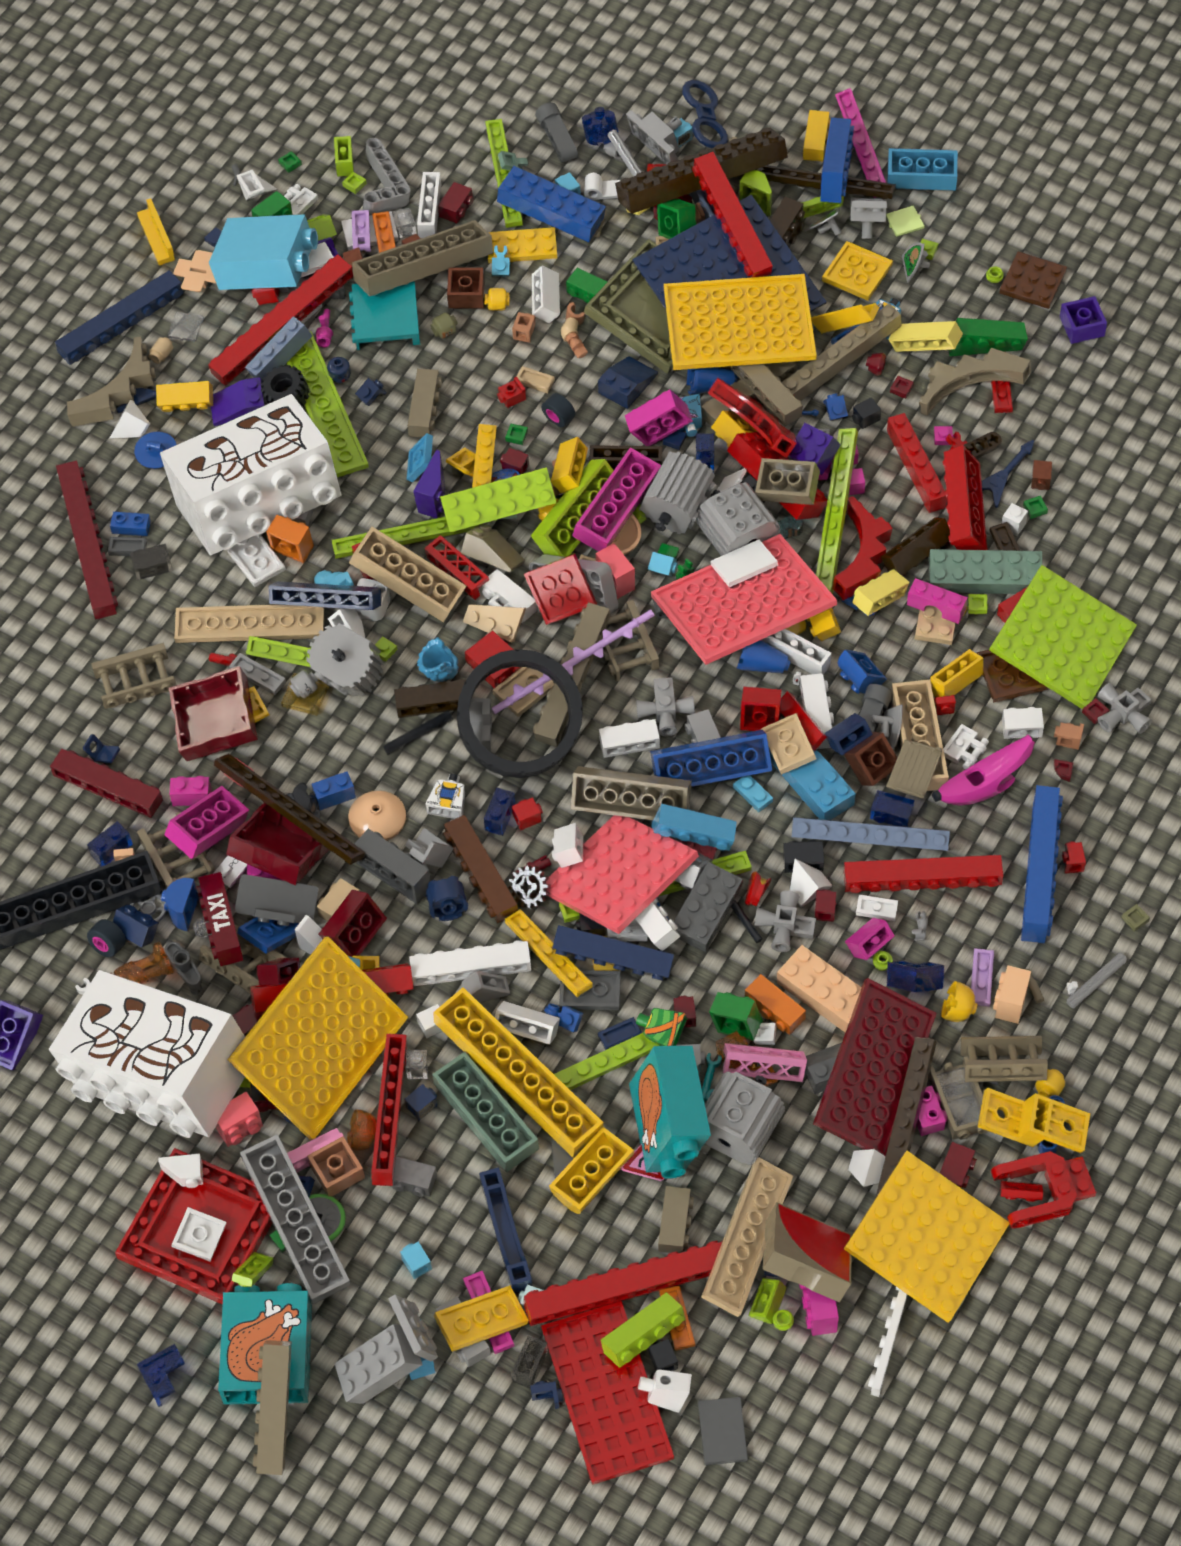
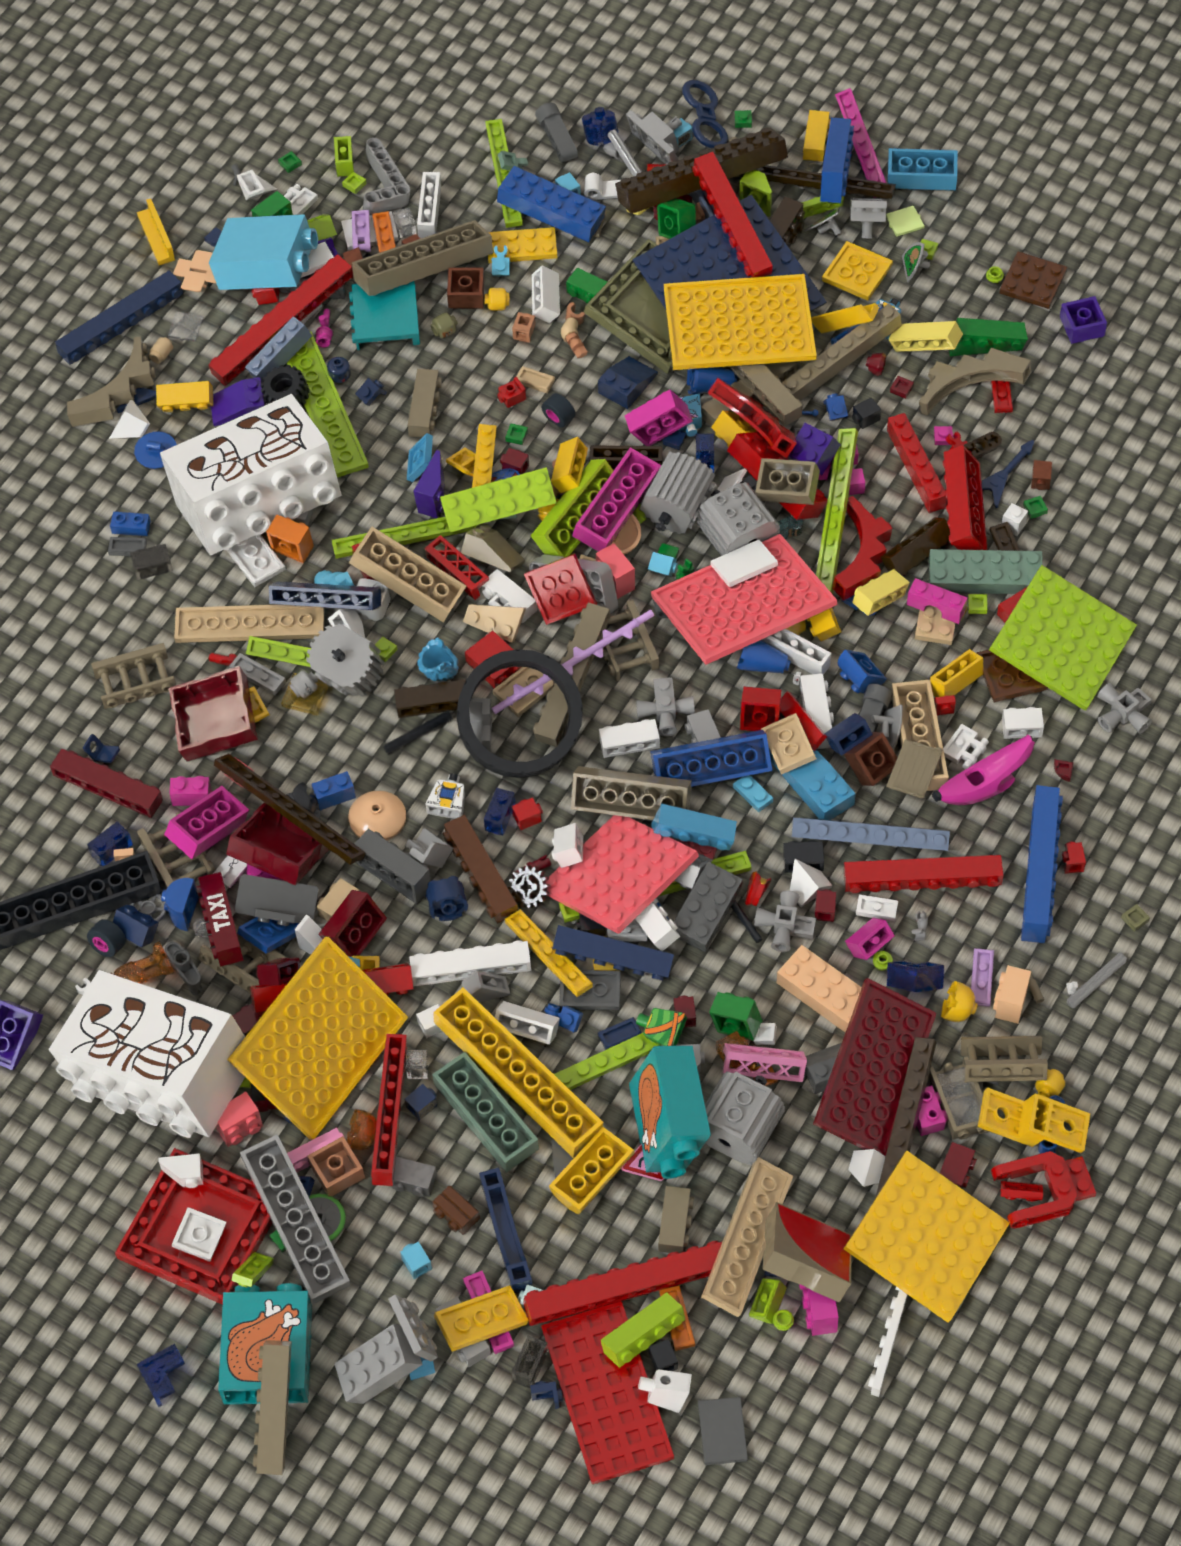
dark red brick [56,460,119,620] -> none
dark red brick [438,182,474,224] -> none
teal bar [702,1053,722,1102] -> none
orange brick [745,974,806,1035] -> none
clear blue brick [870,790,915,827] -> none
nougat brick [1054,723,1084,750] -> none
dark red plate [1082,698,1110,725] -> none
none -> reddish brown brick [433,1186,480,1235]
none -> green plate [734,110,752,128]

